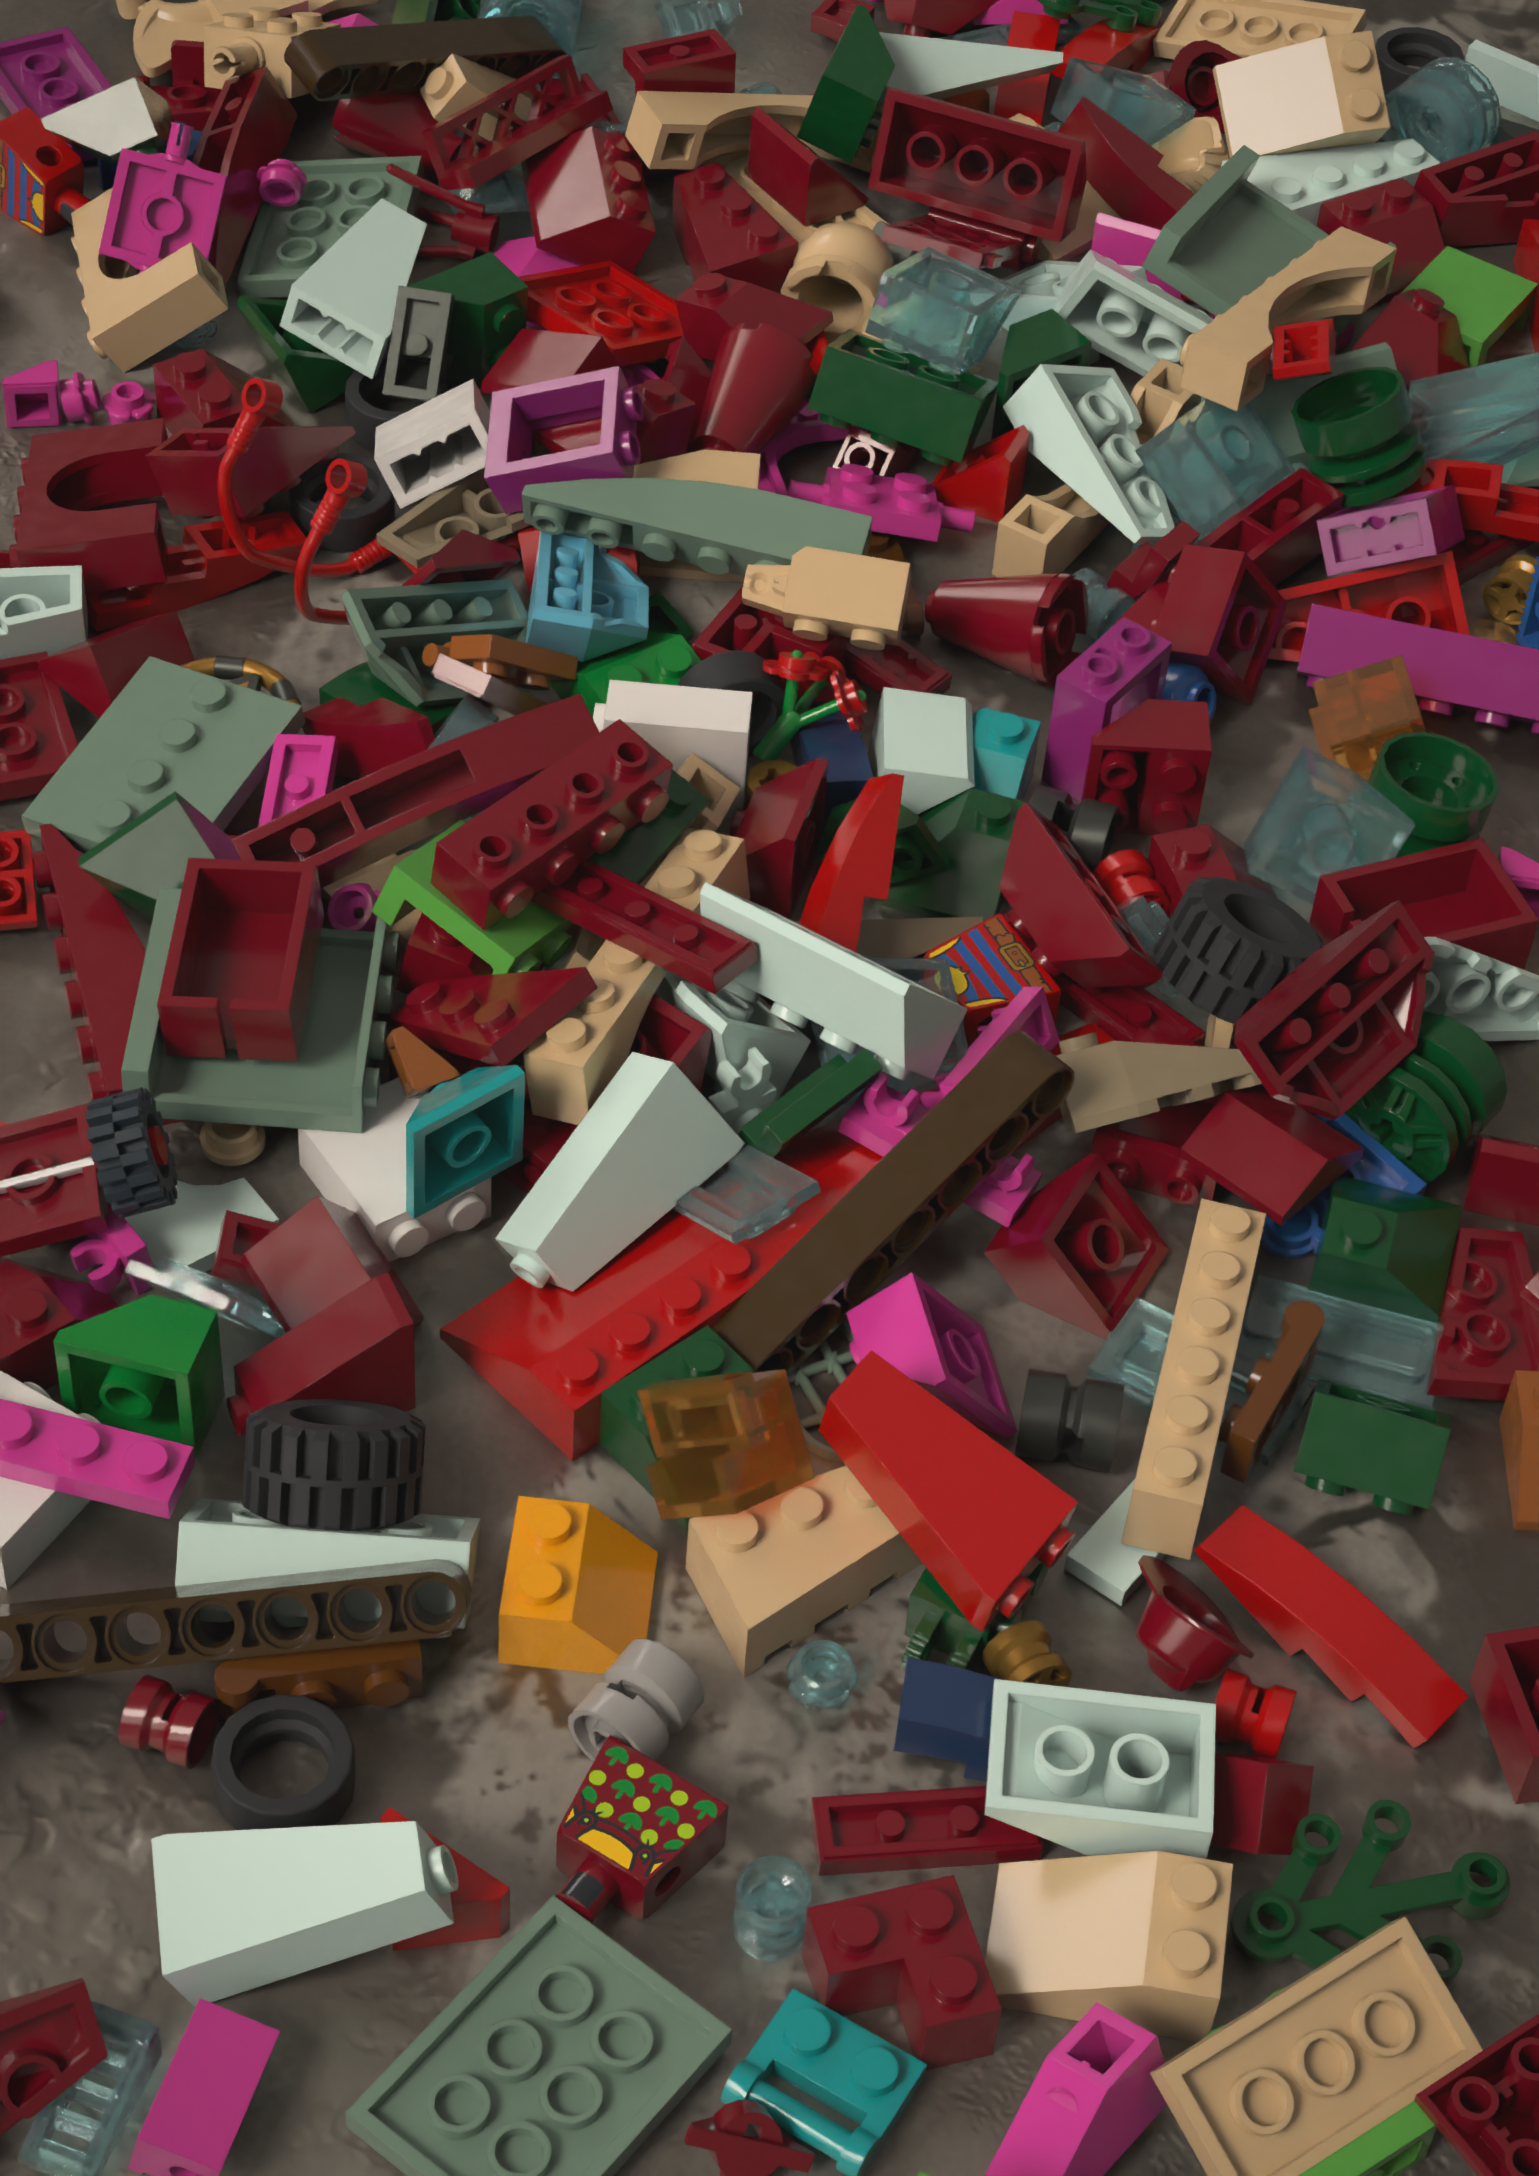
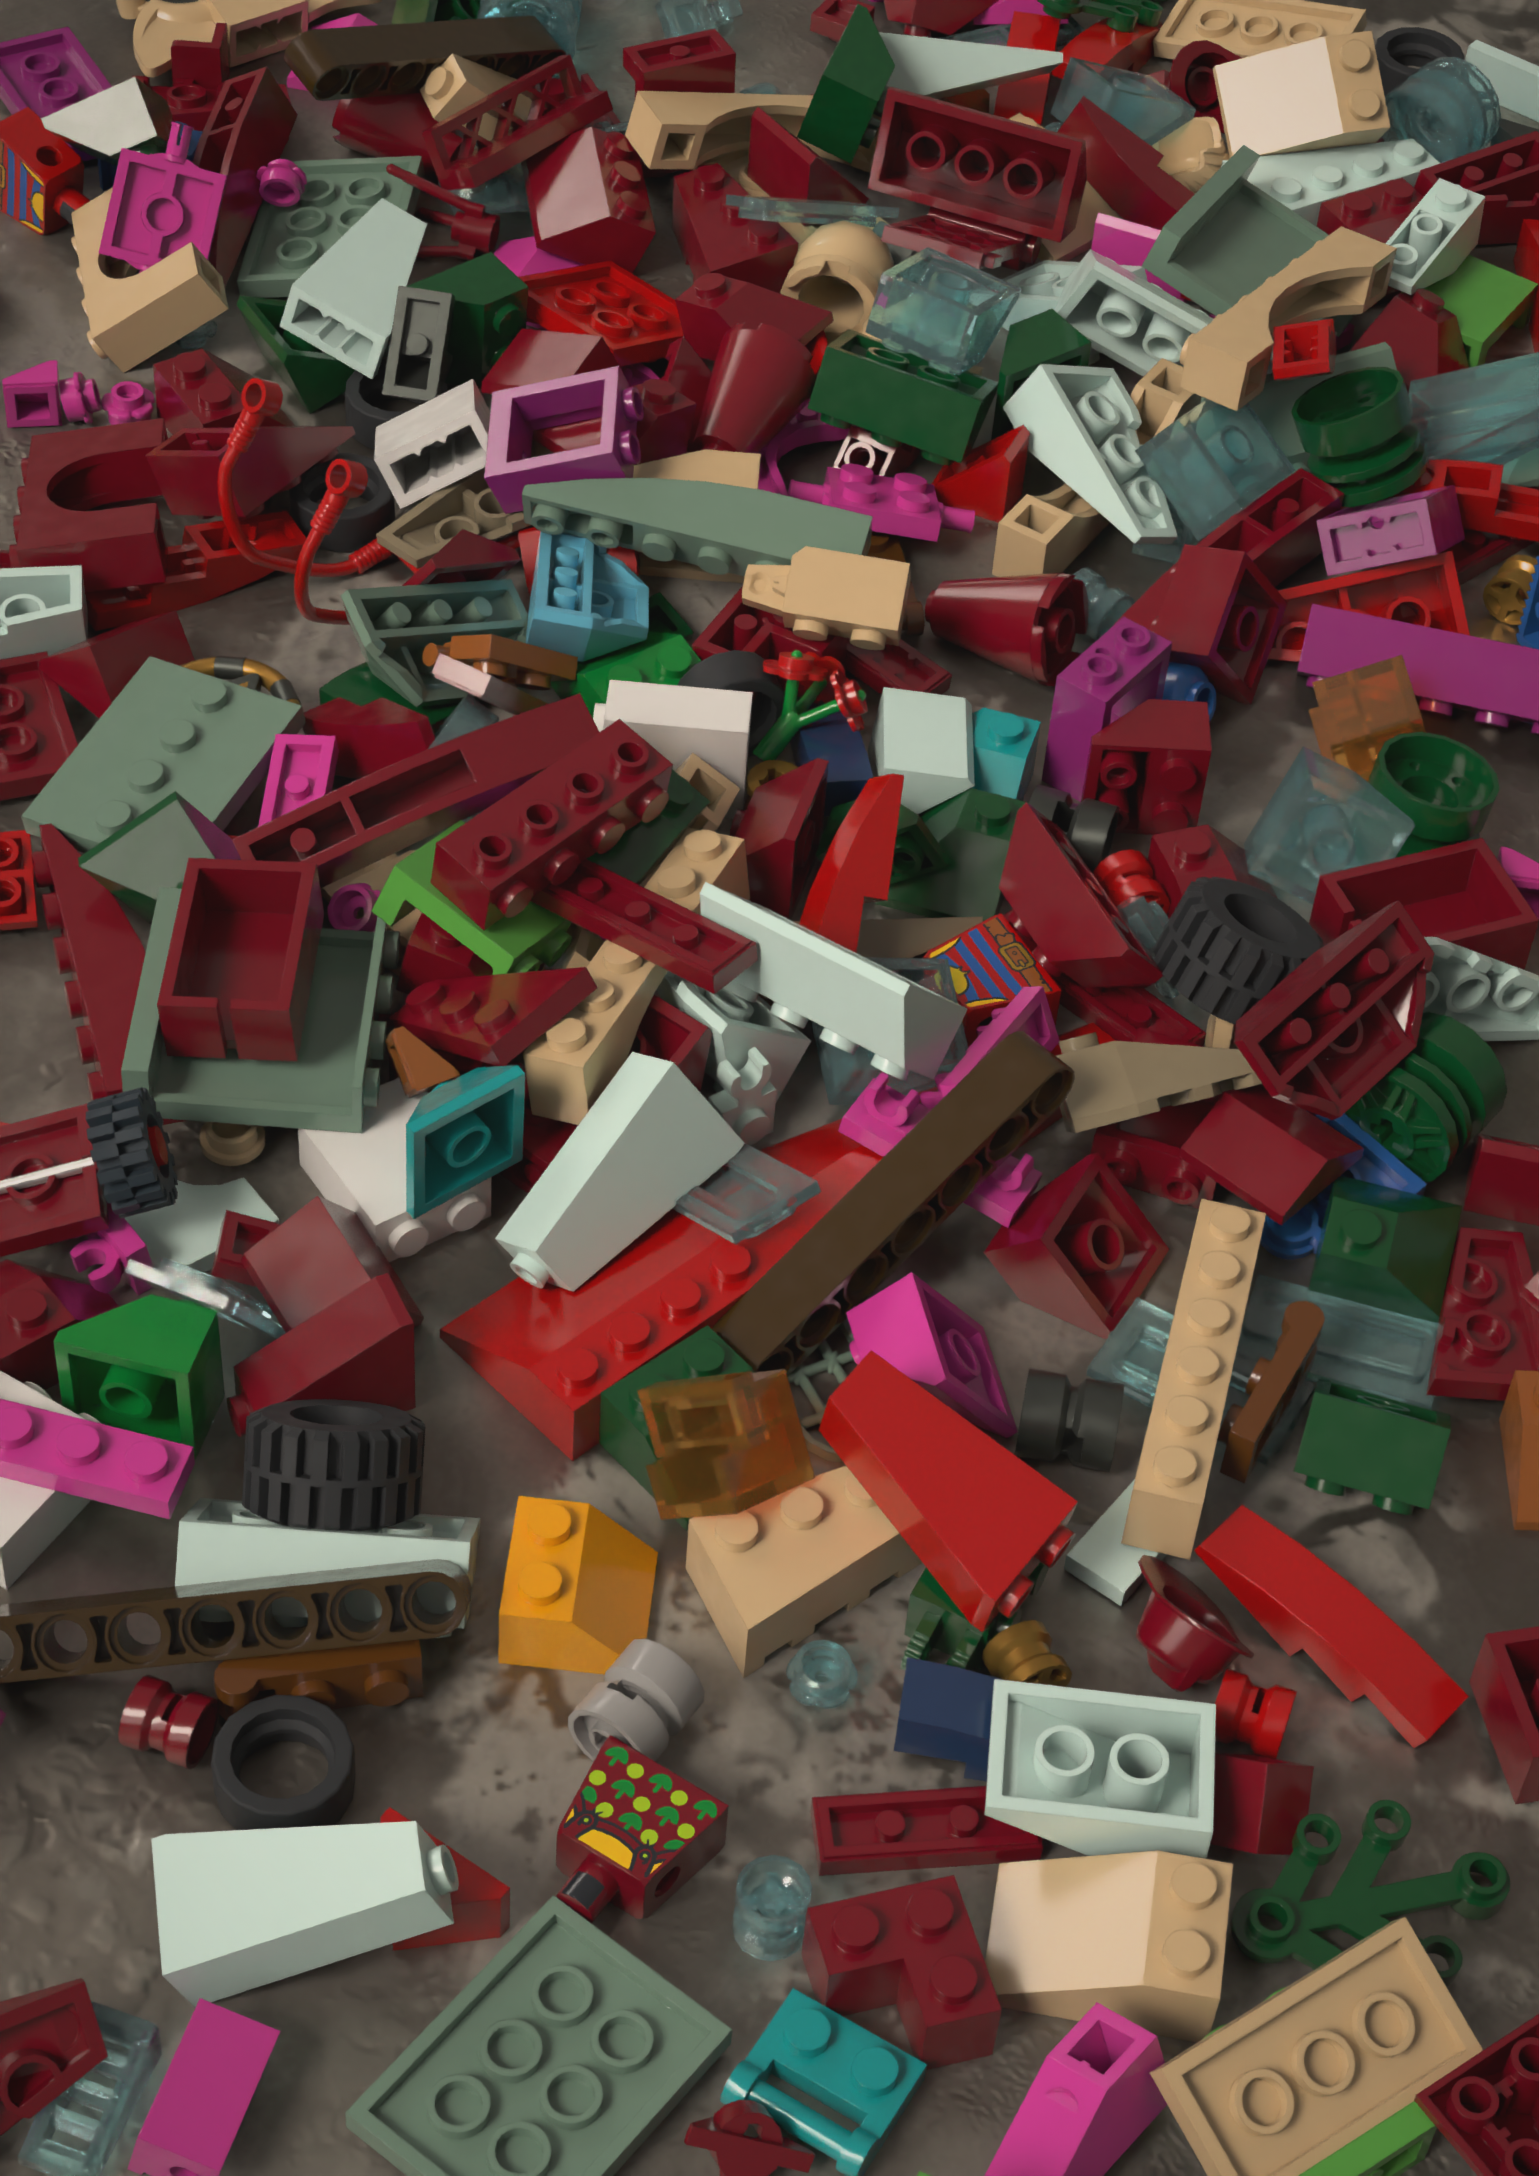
tan brick [204,7,341,98] -> none
dark green slope [737,1049,883,1163] -> none
dark red slope [1096,520,1200,610] -> none
none -> clear light blue piece [726,194,899,227]
none -> light aqua slope [1385,178,1485,295]

